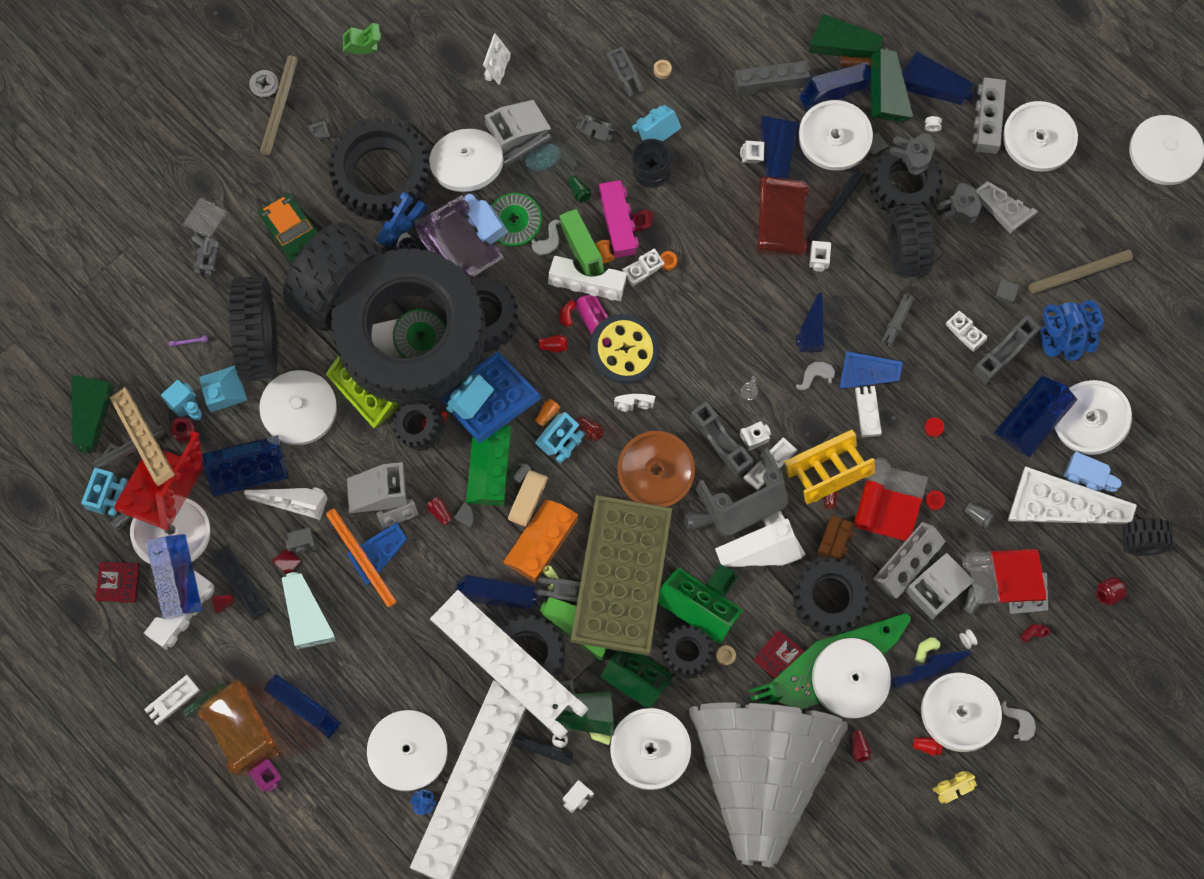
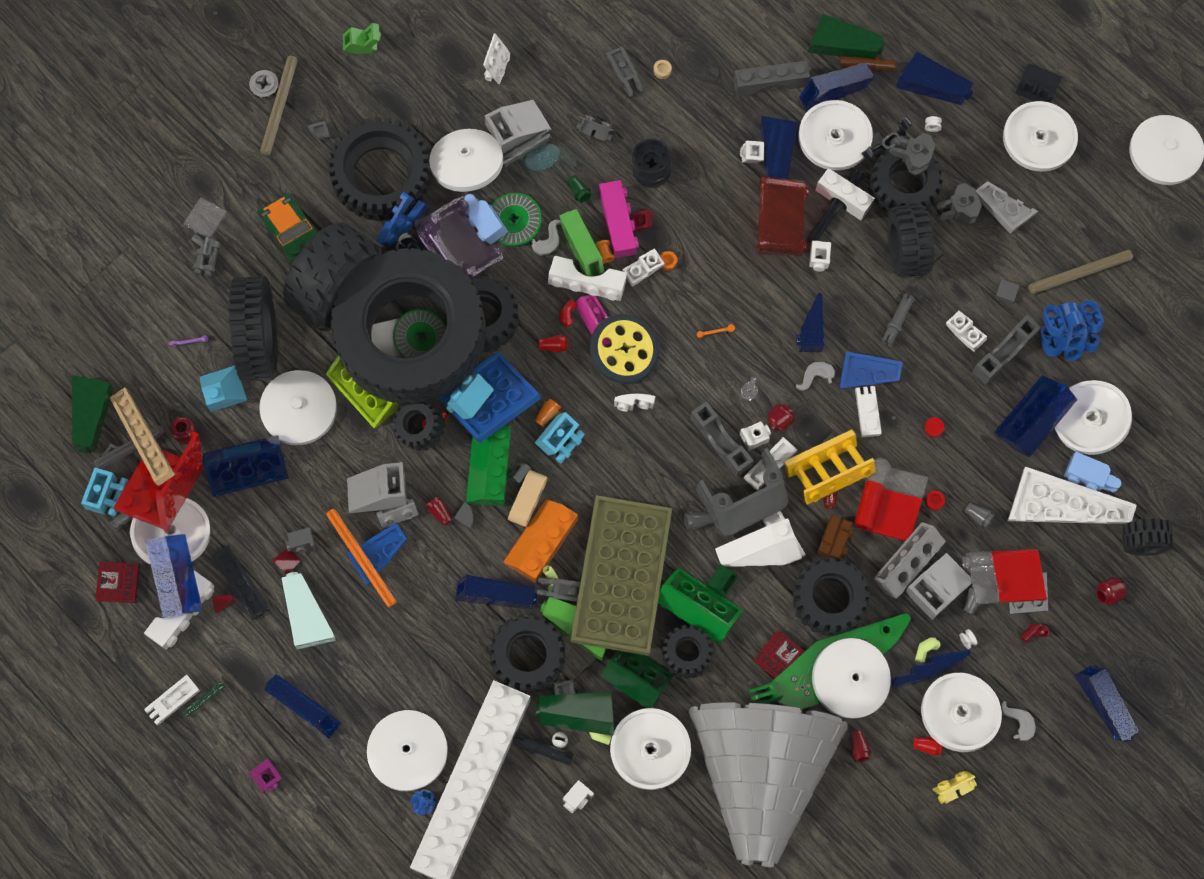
medium azure brick [161,380,202,420] -> none
clear orange windscreen [198,679,281,777] -> none
white wedge [244,488,328,520] -> none
white hinge [430,590,588,739] -> none
clear red cone [576,416,604,442] -> none
dark orange dish [617,431,695,507] -> none
medium azure brick [632,105,681,142] -> none
tan tile [716,645,736,666] -> none
dark green slope [871,48,913,123] -> none
light grey brick [973,77,1006,154] -> none
none -> orange hinge [697,324,735,338]
none -> dark red head [767,403,795,432]
none -> white arch [815,168,875,220]
none -> black piece [861,116,912,161]
none -> black hinge [1015,63,1062,103]
none -> clear blue slope [1074,666,1139,742]

